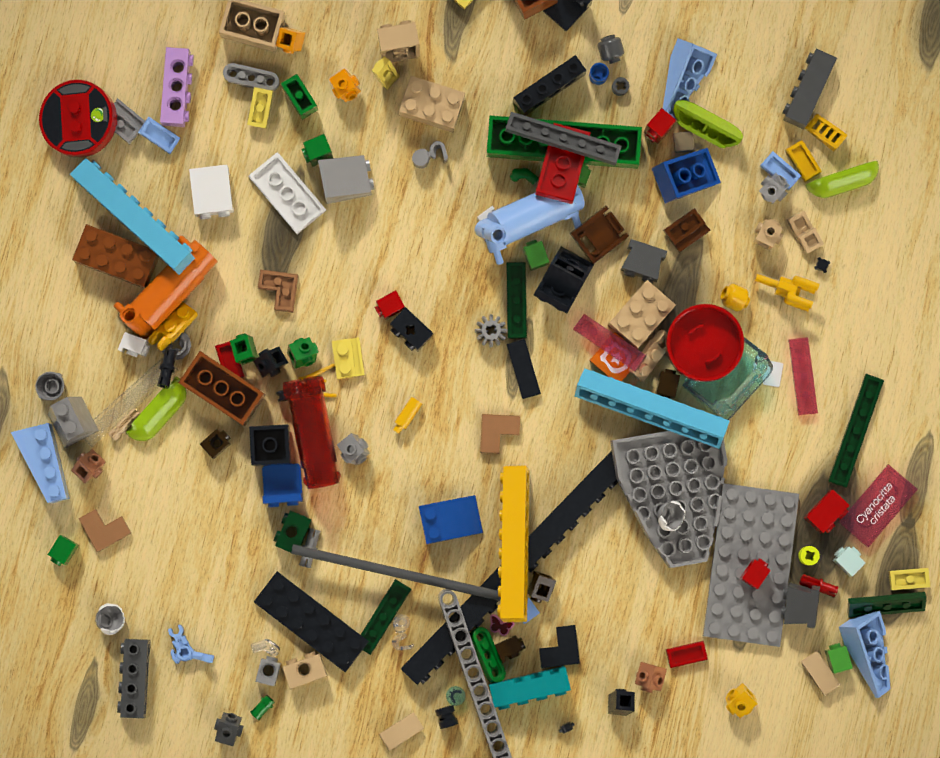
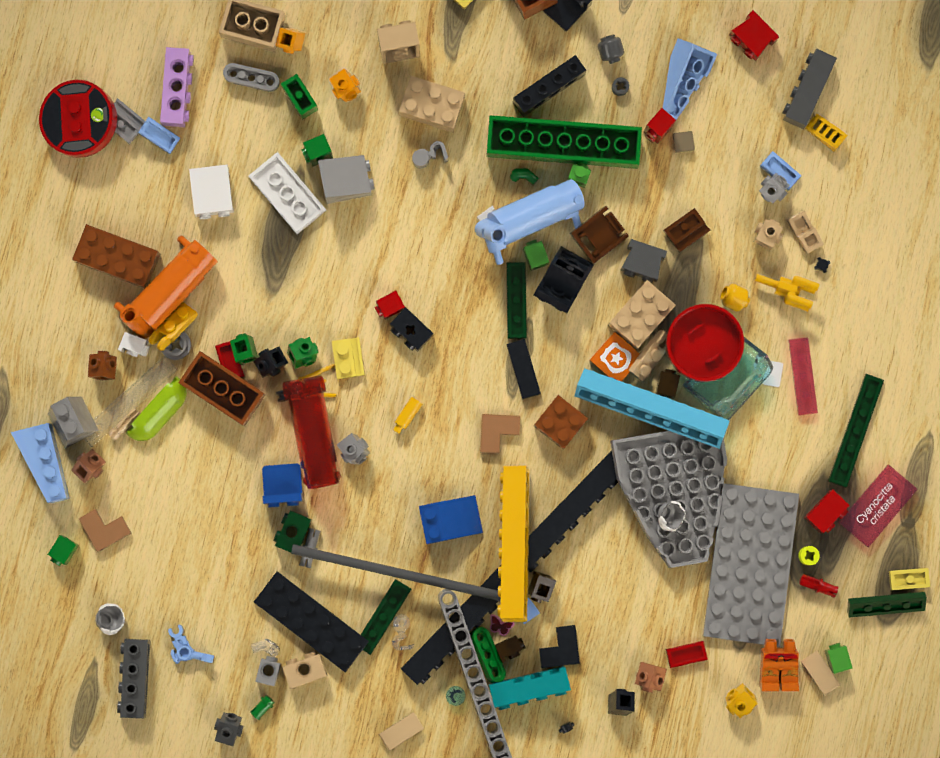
light grey hat [35,372,64,400] -> none
medium azure brick [70,158,195,275] -> none
black pin [157,348,178,388] -> none
dark brown brick [200,429,231,459] -> none
light yellow plate [247,87,274,128] -> none
black brick [249,424,291,466] -> none
medium nougat tile [258,269,298,313] -> none
light yellow plate [372,56,400,90] -> none
black wheel [435,705,459,729] -> none
light grey gear [475,314,507,347] -> none
dark grey plate [505,112,622,166] -> none
red tile [535,123,591,204] -> none
clear pink tile [573,314,647,372] -> none
blue wheel [589,63,609,85] -> none
blue slope [651,148,721,204] -> none
lime brick [673,100,743,148] -> none
red brick [740,558,771,589] -> none
dark grey hips [781,582,820,628] -> none
yellow tile [785,140,822,182] -> none
lime brick [805,161,879,198] -> none
light aqua brick [833,547,865,577] -> none
light blue wedge [839,611,890,698] -> none
none -> dark orange brick [88,351,117,381]
none -> dark orange brick [534,395,588,450]
none -> red hips [729,10,780,61]
none -> orange hips [759,639,799,691]

